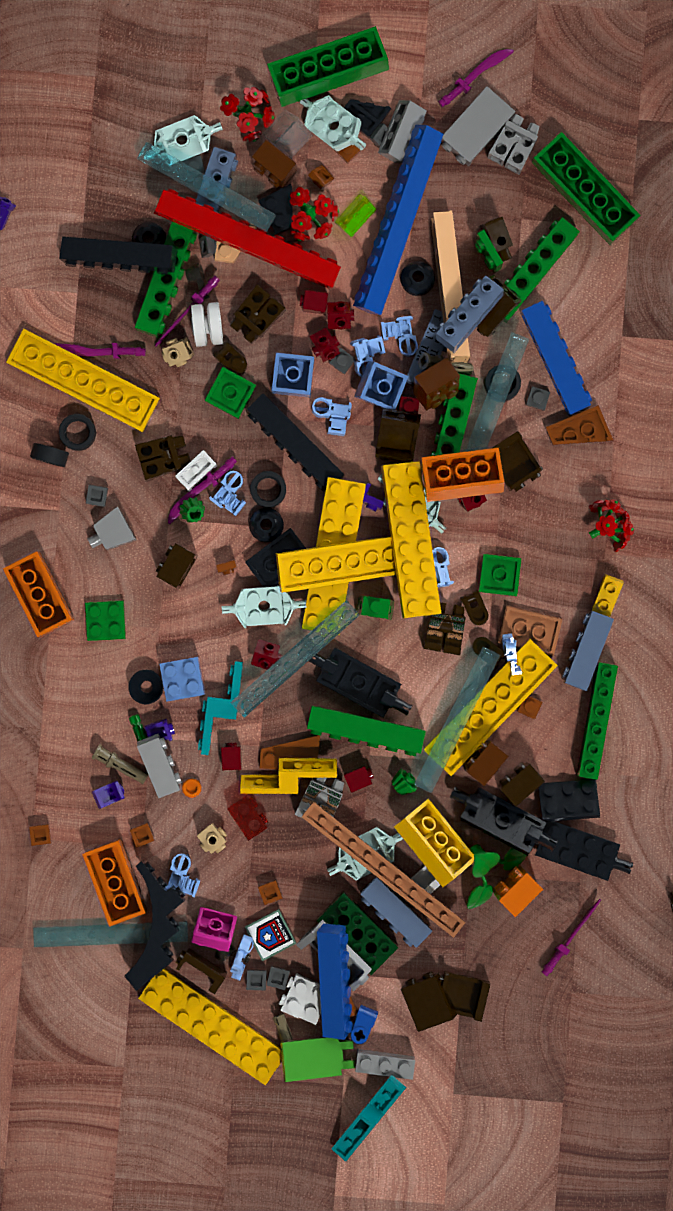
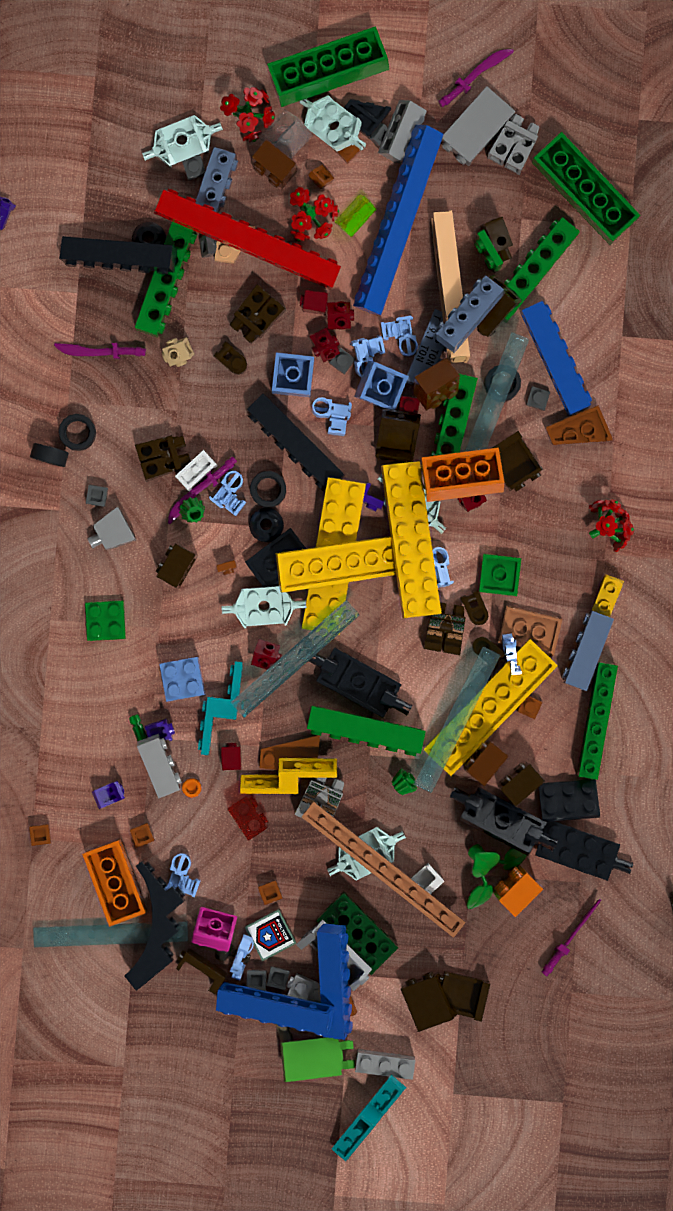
orange brick [3,551,74,638] -> none
yellow plate [6,328,160,433] -> none
dark tan pin [91,744,149,784] -> none
black piece [128,670,164,705] -> none
clear light blue plate [137,142,276,232] -> none
yellow plate [138,969,282,1086] -> none
magenta sword [155,275,220,347] -> none
clear smoke bar [185,263,210,300] -> none
white wheel [191,302,223,347] -> none
tan brick [197,822,227,854] -> none
green plate [205,367,257,419] -> none
black wing [258,184,293,235] -> none
dark red brick [344,765,374,793] -> none
blue piece [351,1005,378,1044] -> none
green torso [356,596,395,620] -> none
sand blue brick [360,876,432,948] -> none
yellow brick [394,799,474,887] -> none
black piece [400,261,435,296] -> none
dark tan pin [418,353,473,375] -> none
none -> blue brick [216,982,334,1035]

